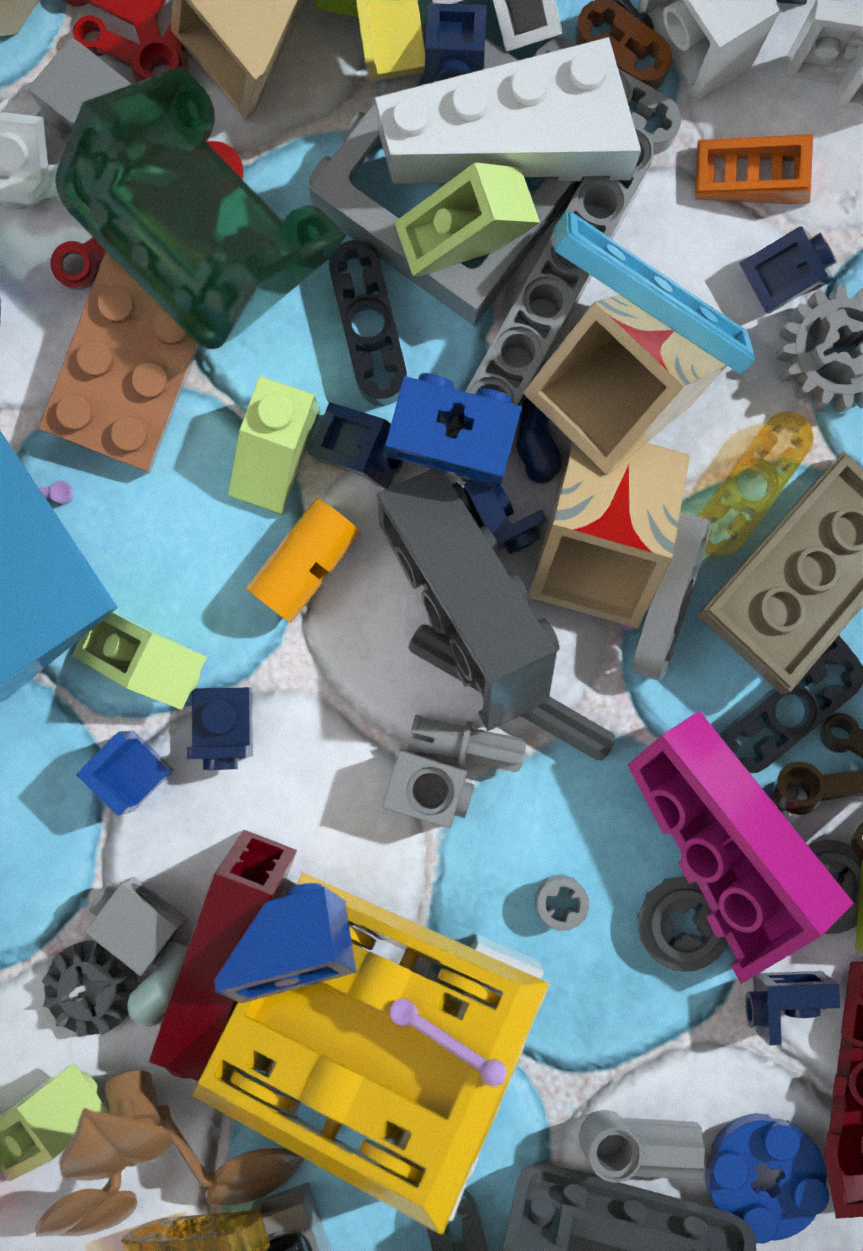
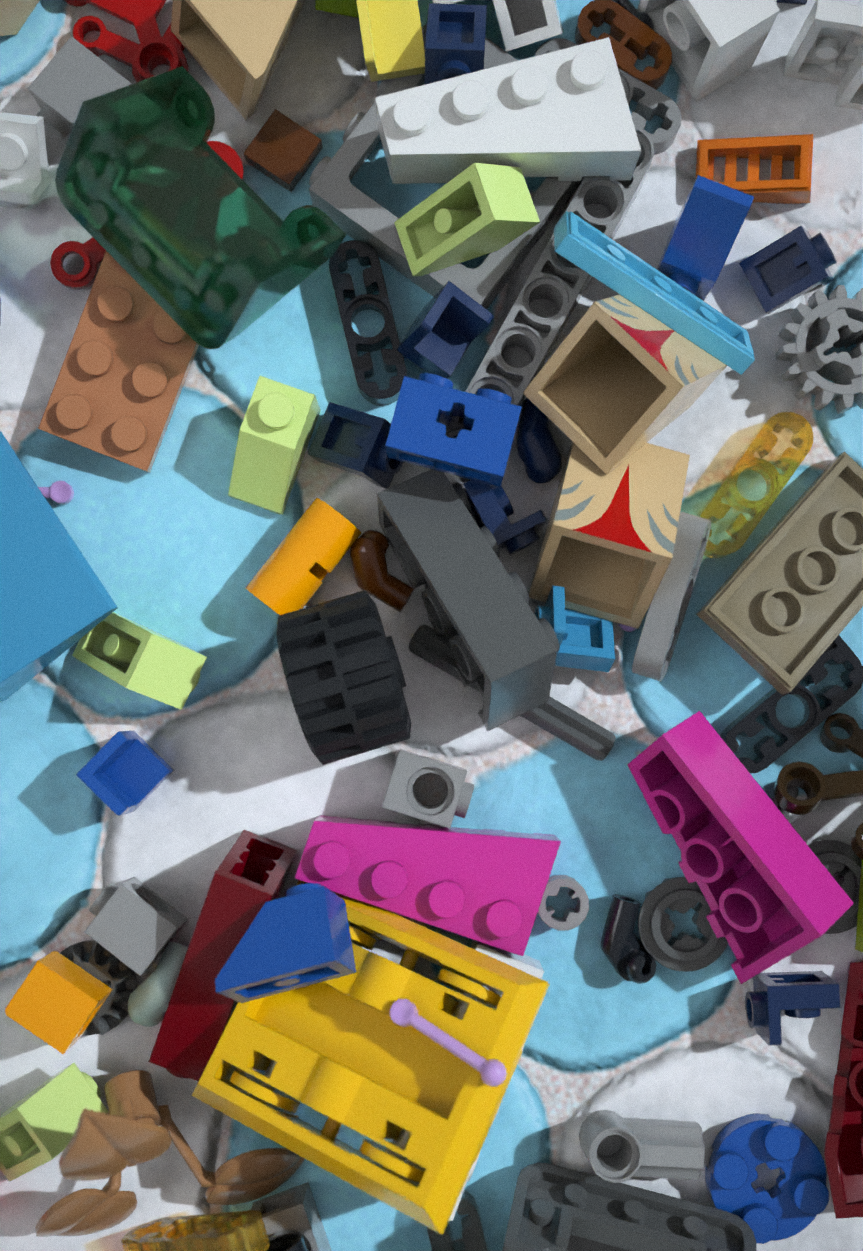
dark blue bracket [187,687,253,770] -> none
light grey axle [408,715,526,772] -> none
none -> light orange panel [5,951,113,1054]
none -> reddish brown tile [243,109,323,192]
none -> black wheel [277,590,411,765]
none -> dark pink wedge [295,815,561,956]
none -> reddish brown arm [350,530,415,613]
none -> dark blue panel [396,281,494,379]
none -> dark azure bracket [534,585,615,672]
none -> black arm [600,894,657,984]
none -> blue slope [657,175,754,300]

